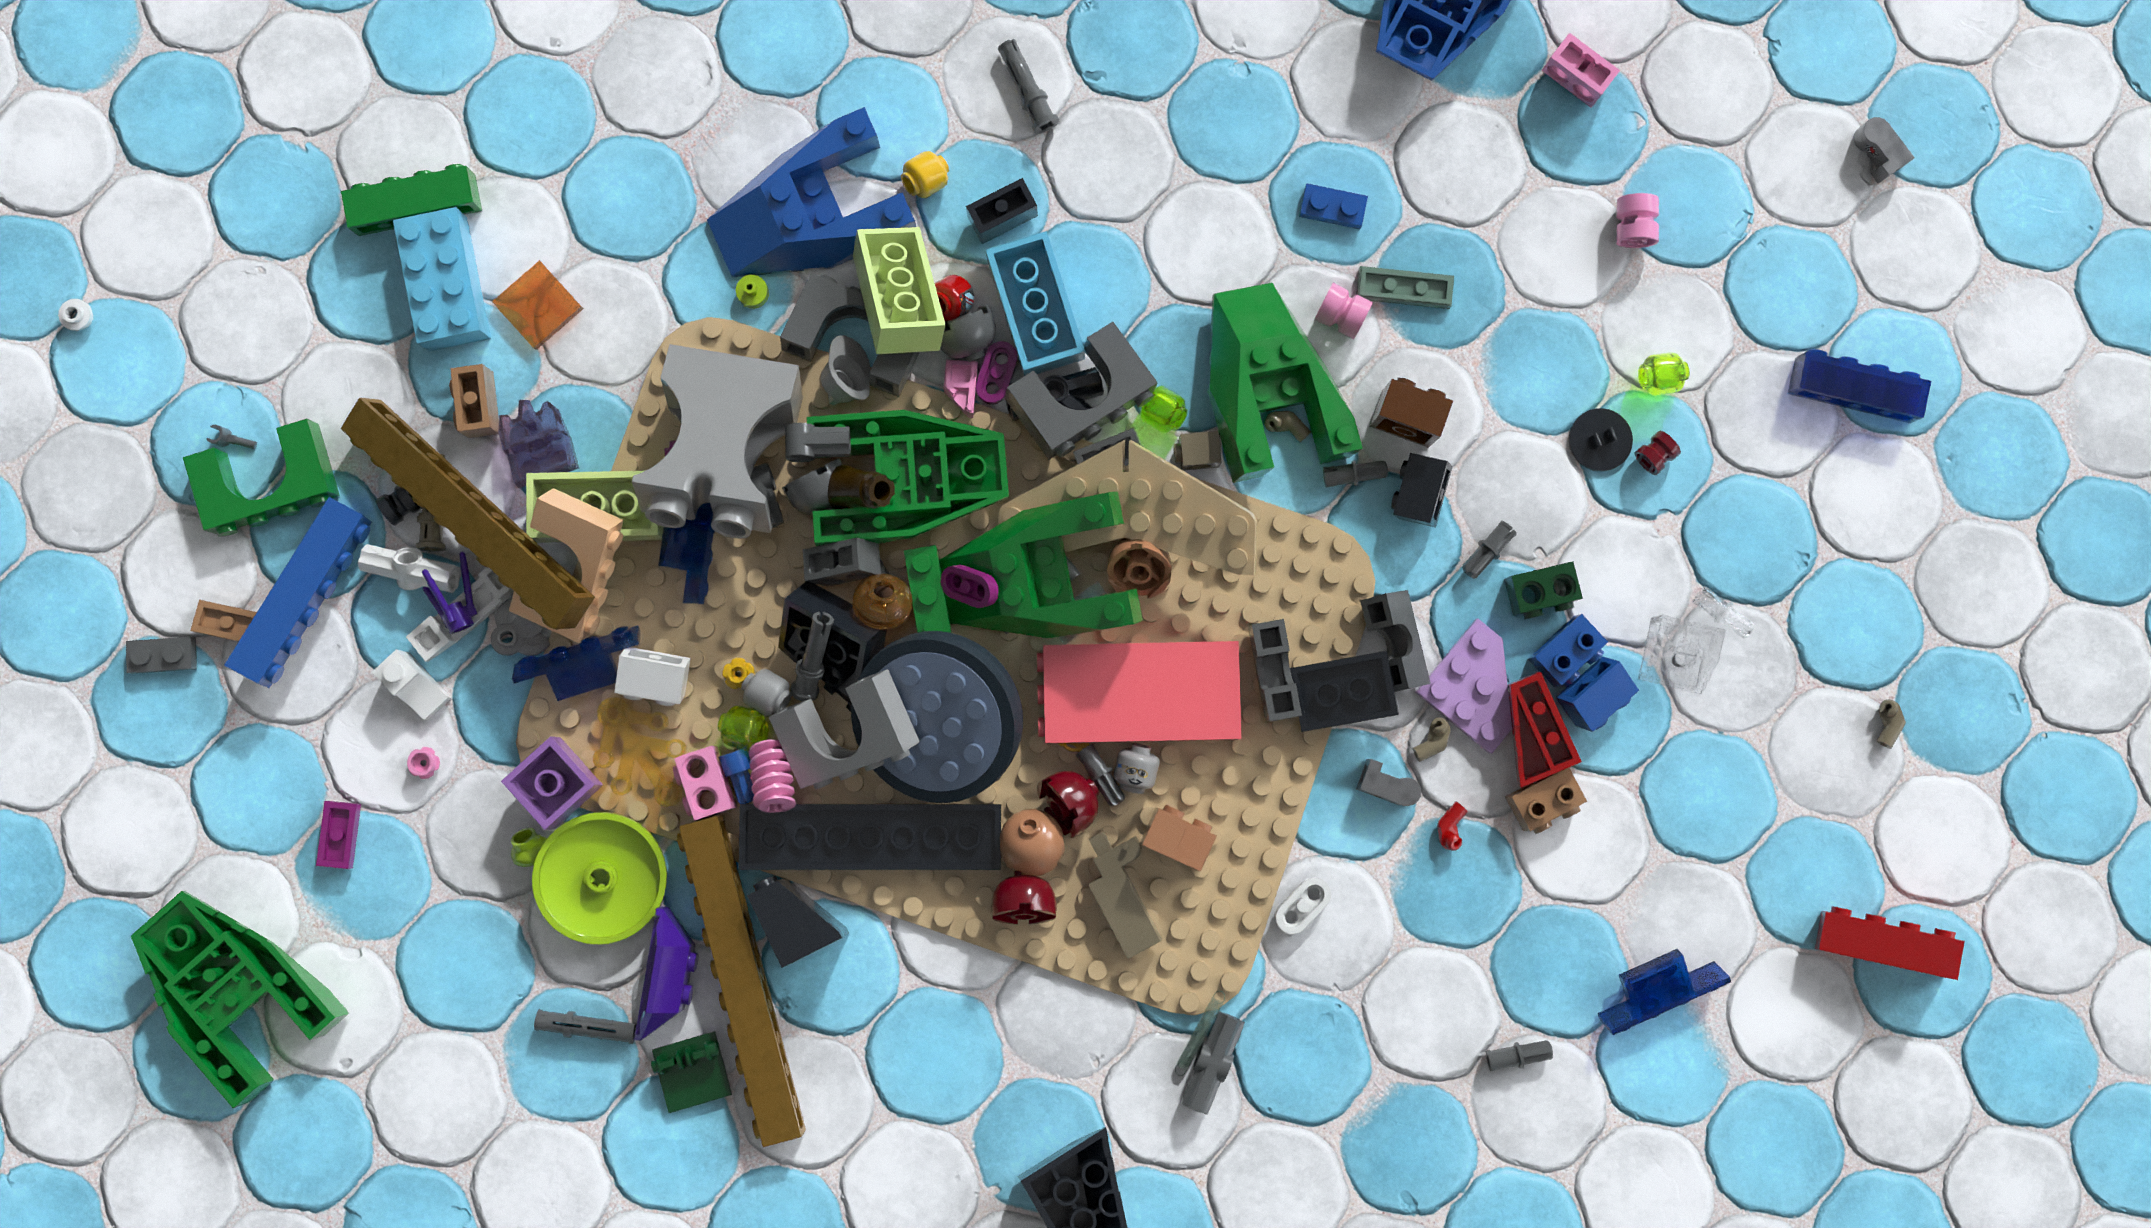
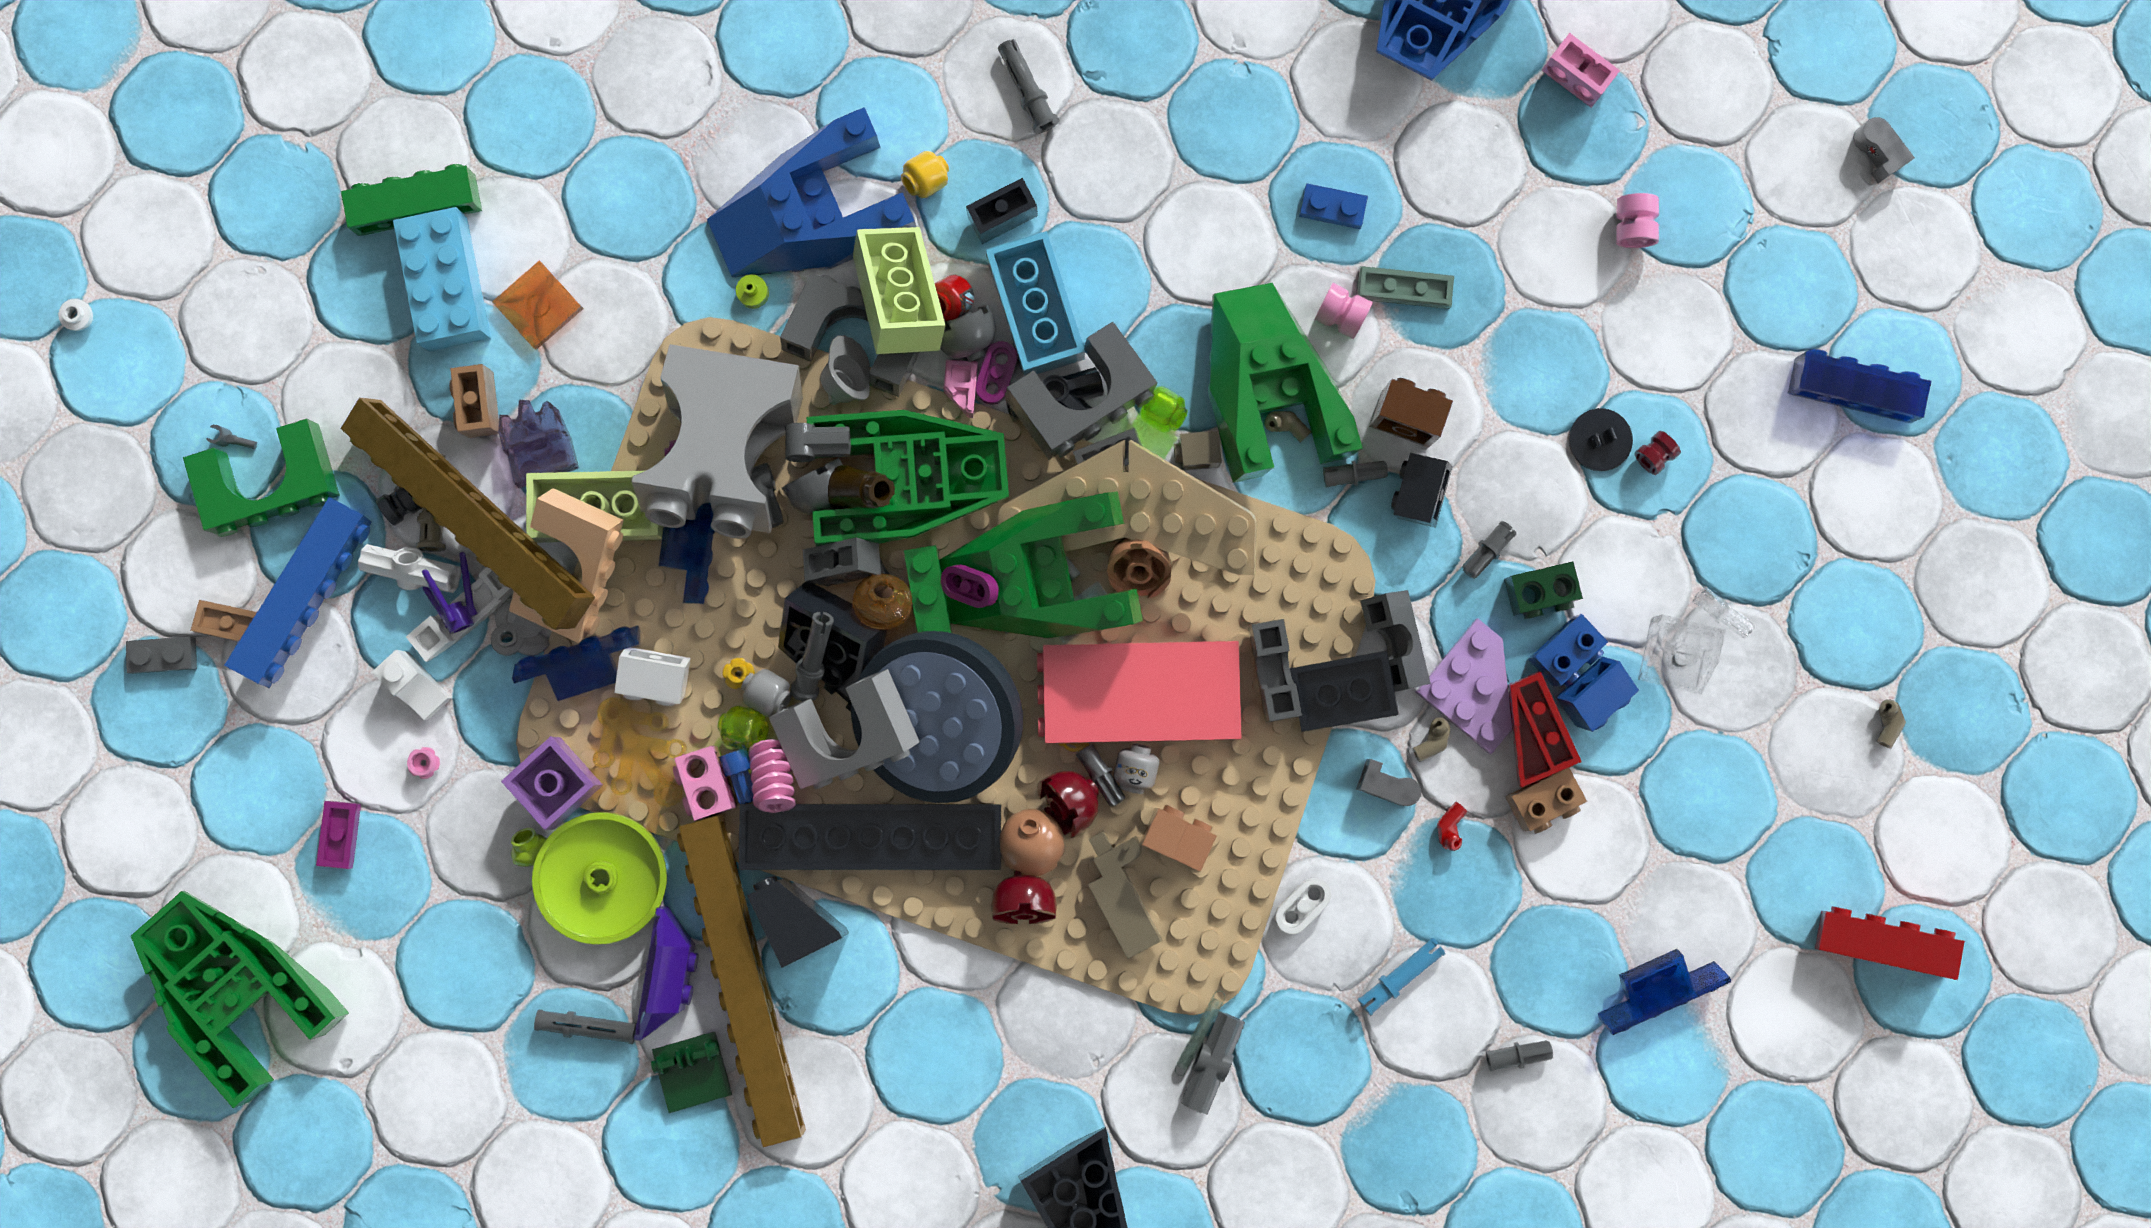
clear neon green head [1638,352,1690,396] -> none
none -> dark azure pin [1357,938,1446,1016]

